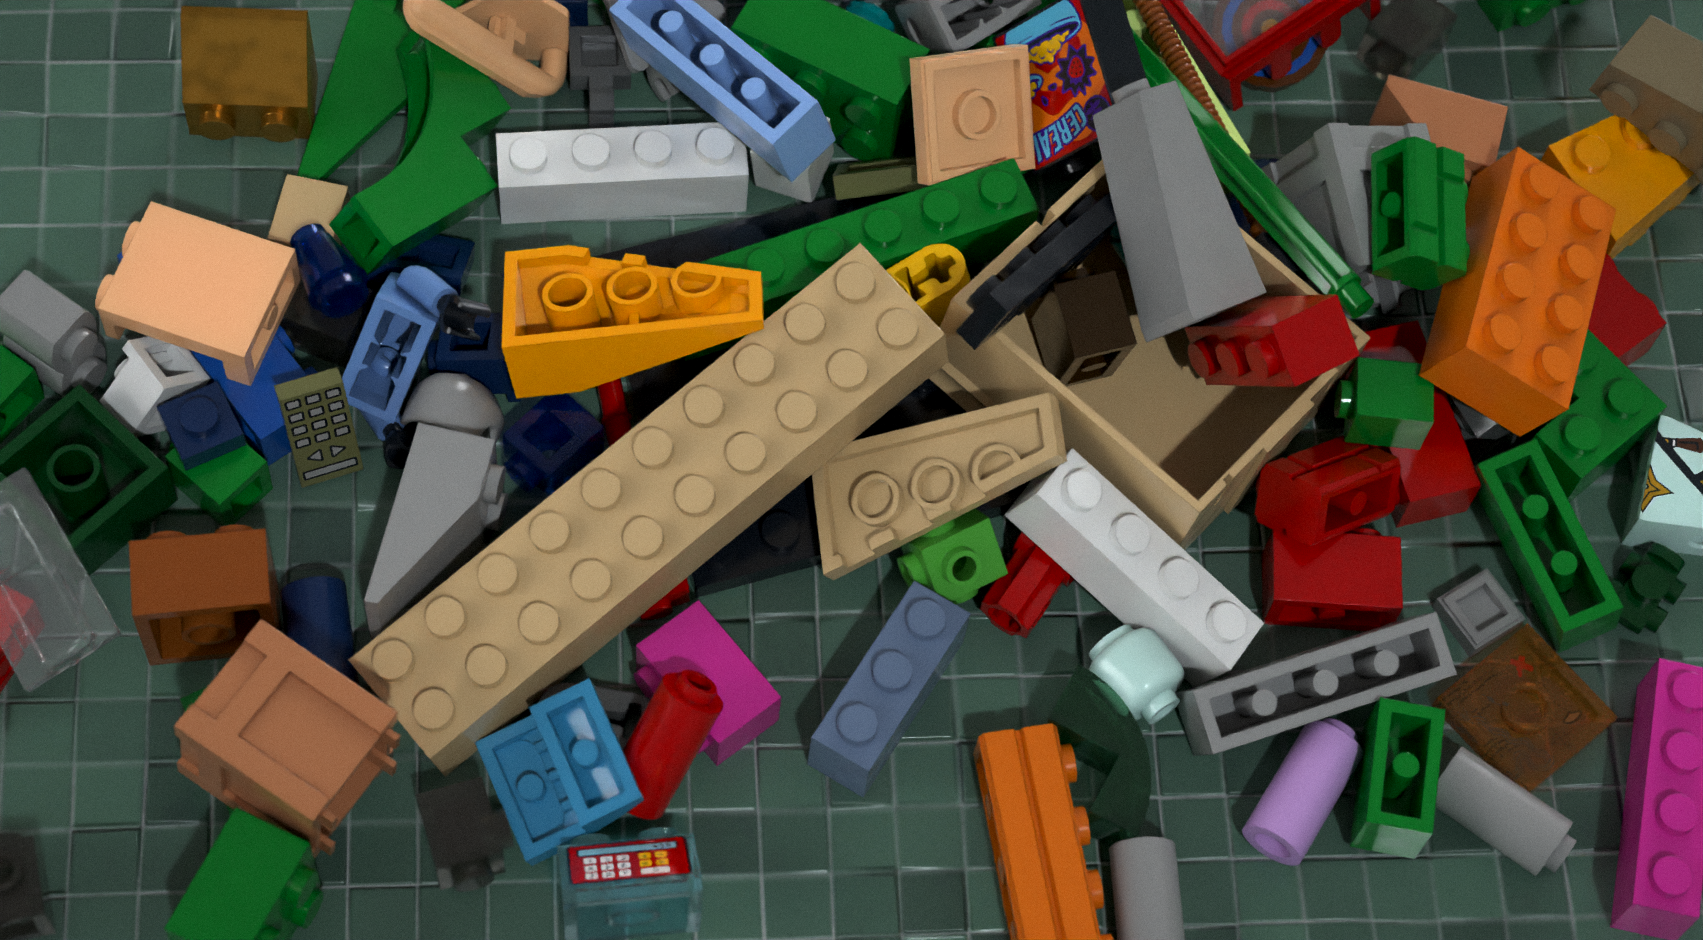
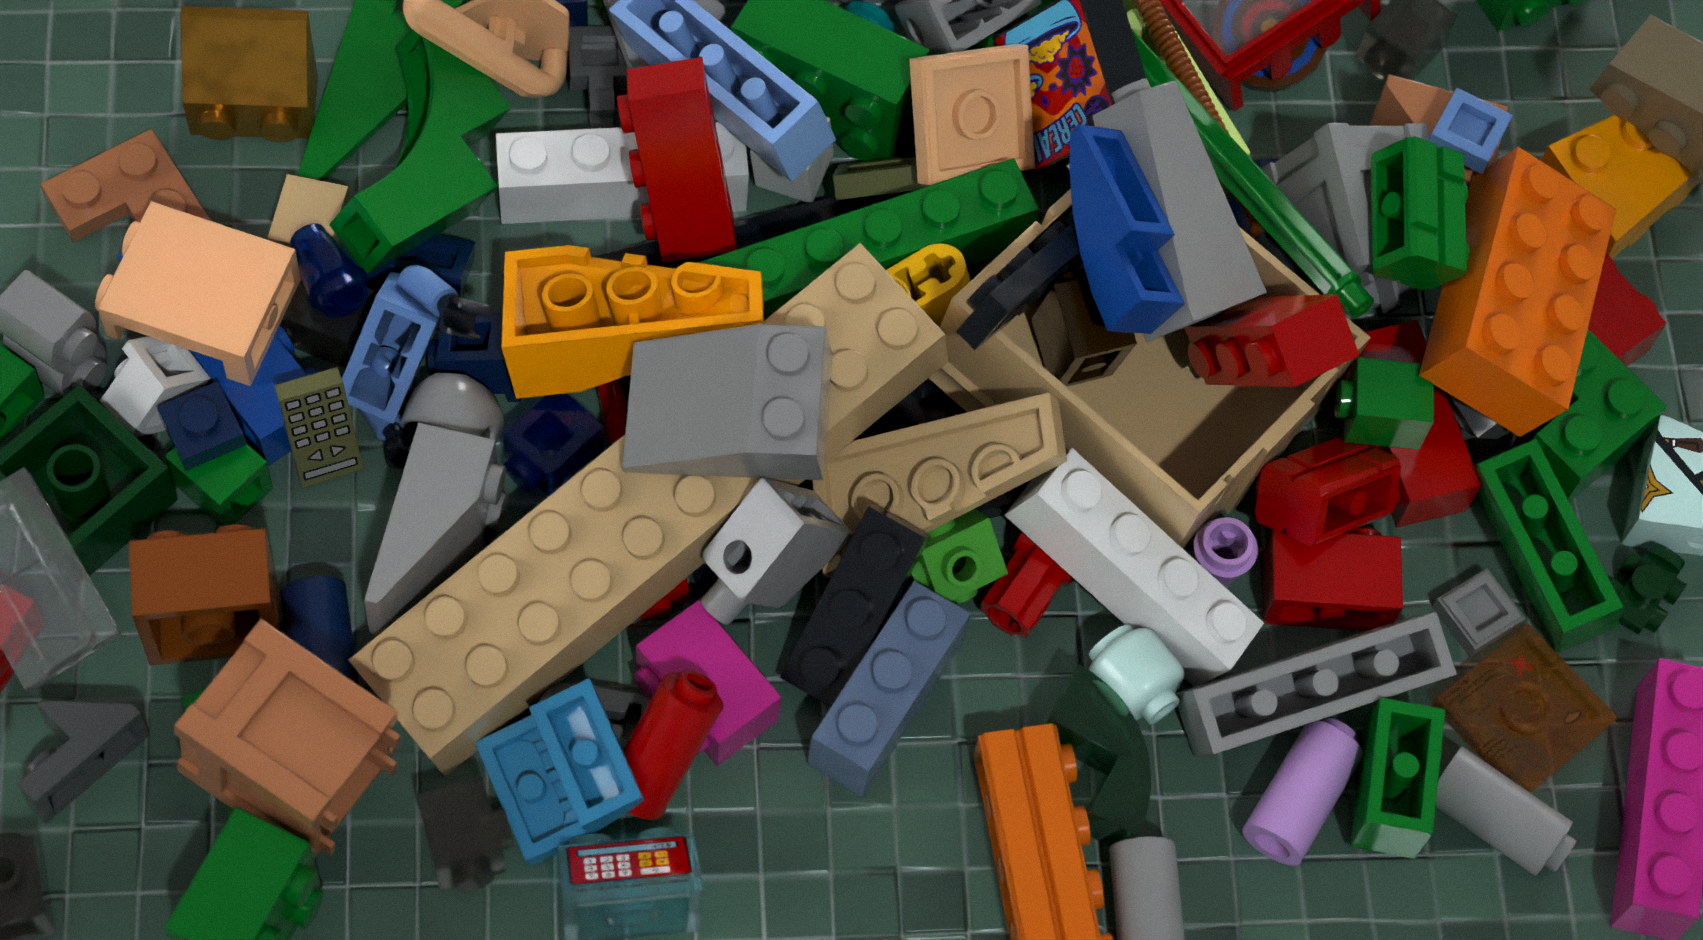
none -> dark grey slope [17,701,150,824]
none -> nougat plate [40,128,211,242]
none -> red brick [617,57,737,263]
none -> light grey slope [622,324,832,480]
none -> light grey torso [699,477,854,625]
none -> black plate [780,504,931,707]
none -> blue slope [1069,124,1185,334]
none -> lavender cone [1194,517,1258,589]
none -> medium blue plate [1429,88,1513,174]

